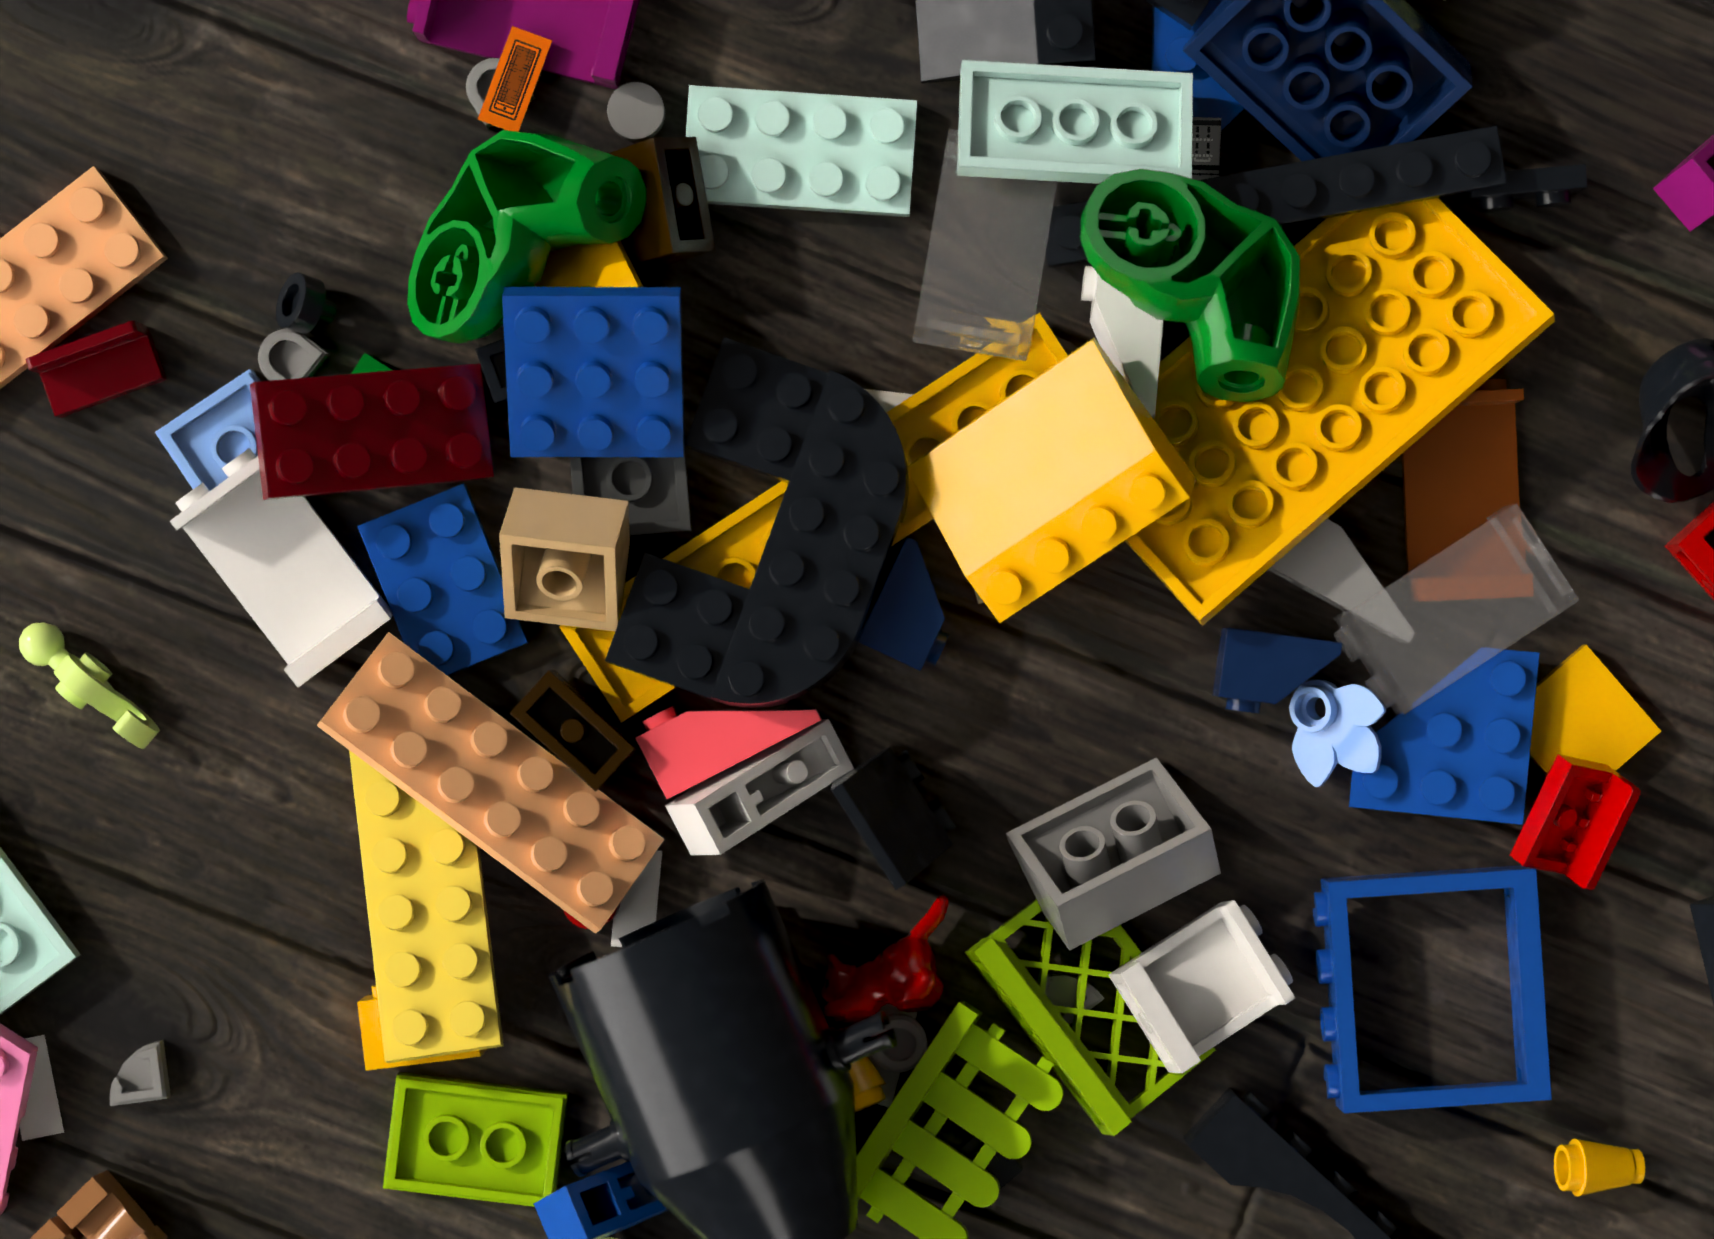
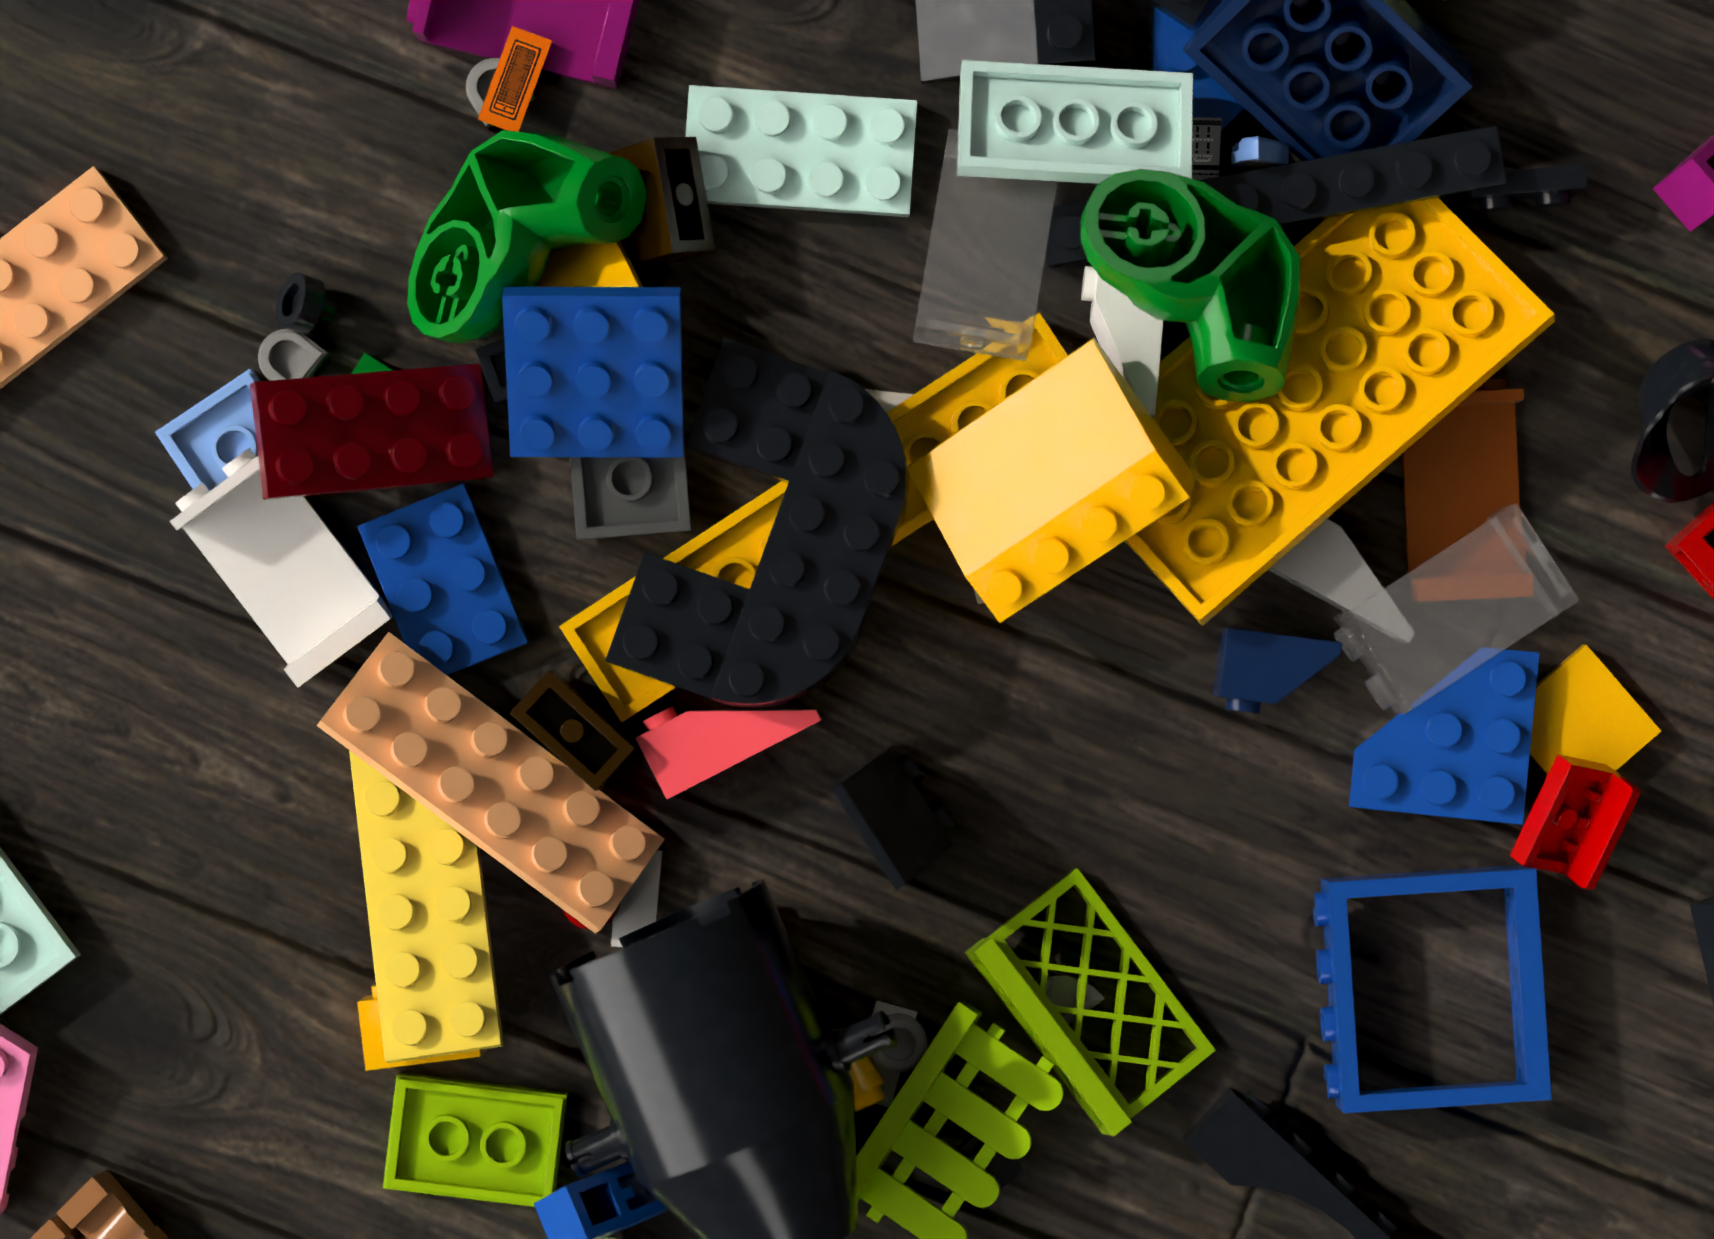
yellowish green piece [19,622,160,749] -> none
white sticker [19,1035,64,1141] -> none
dark red panel [25,320,167,418] -> none
light grey tile [110,1040,171,1106] -> none
tan slope [499,487,630,632] -> none
light grey tile [607,82,665,142] -> none
white slope [665,719,854,855] -> none
red animal [821,895,949,1023] -> none
dark blue slope [859,537,950,671] -> none
light grey slope [1006,757,1221,951] -> none
white panel [1108,900,1295,1074] -> none
light blue plate [1289,679,1386,787] -> none
yellow cone [1554,1139,1645,1197] -> none
none -> medium blue tile [1231,136,1289,170]

